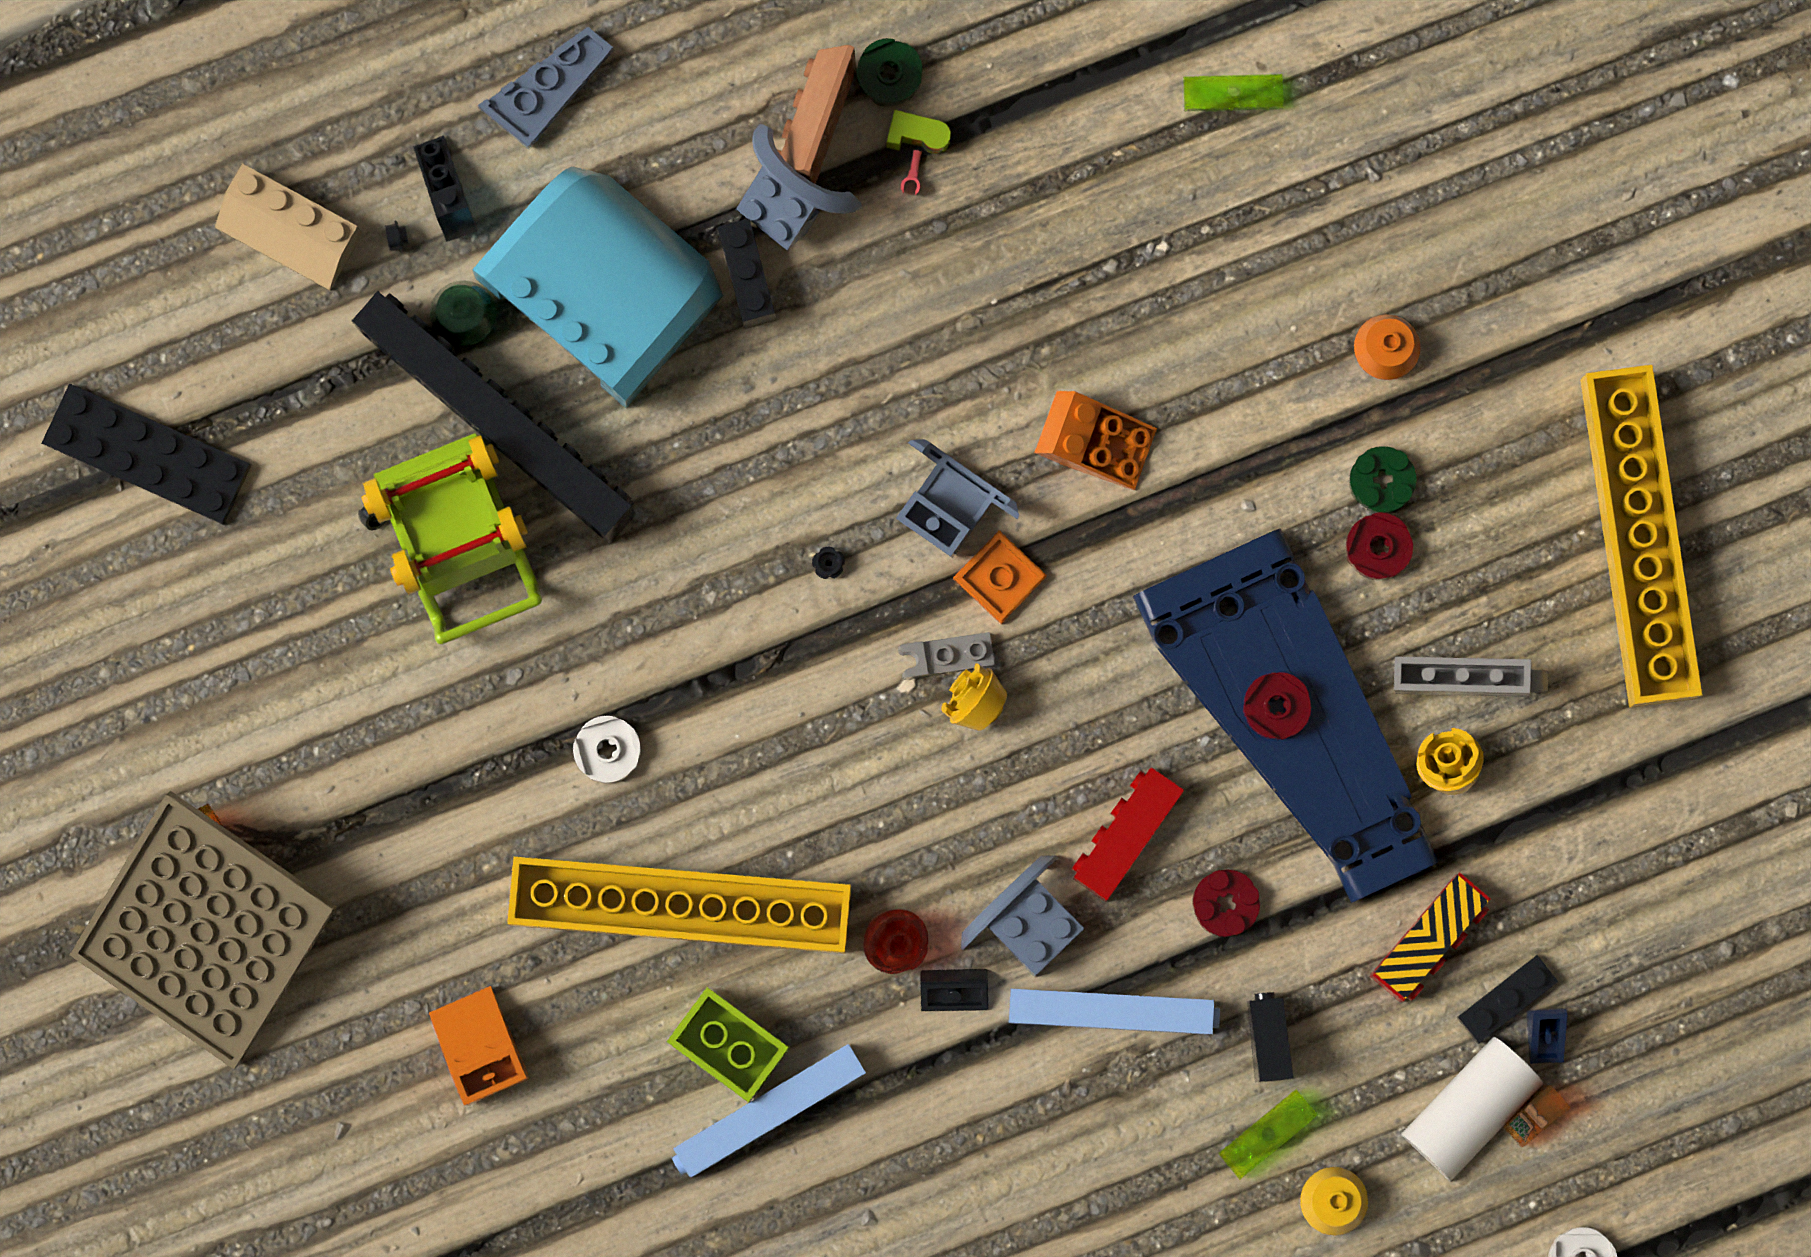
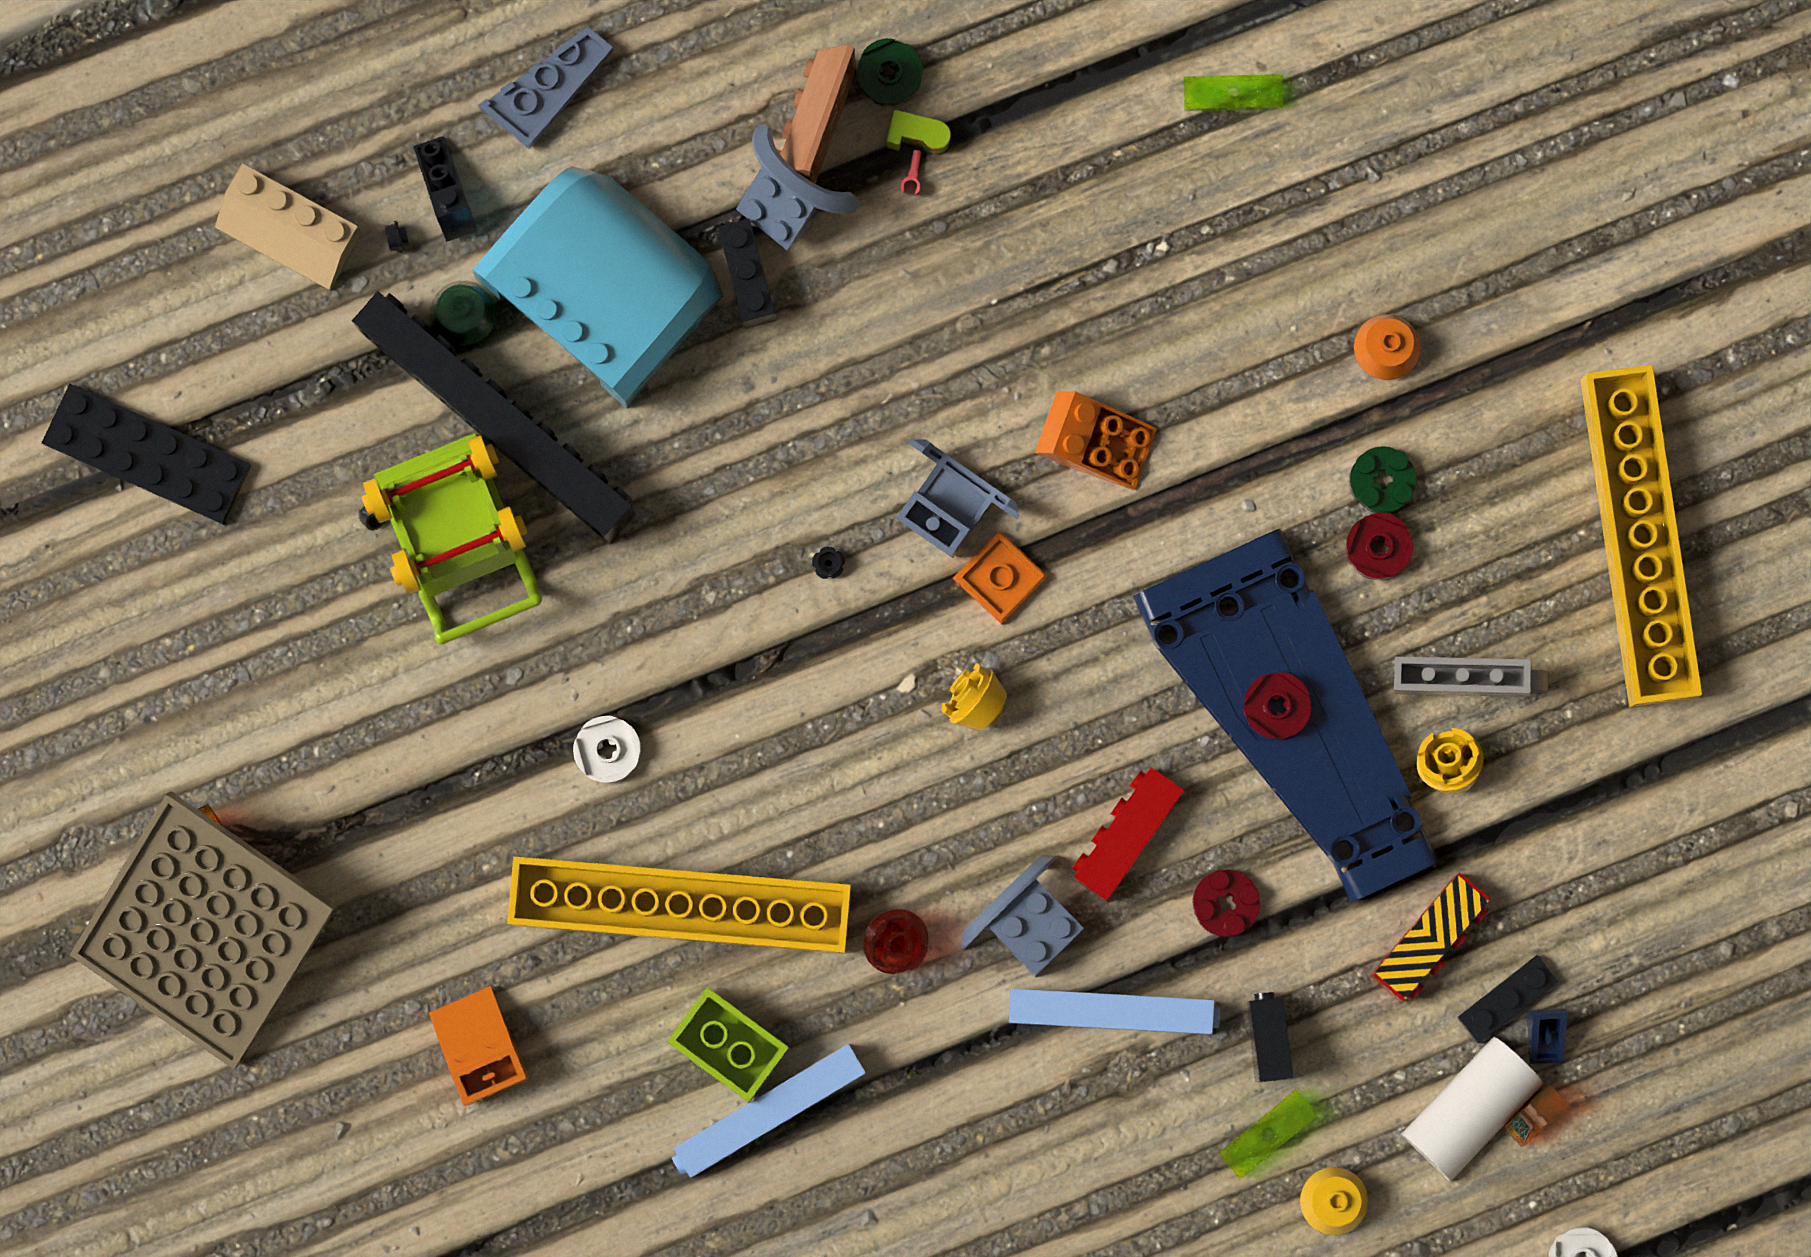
light grey plate [898,632,995,680] -> none
black slope [920,969,988,1012] -> none

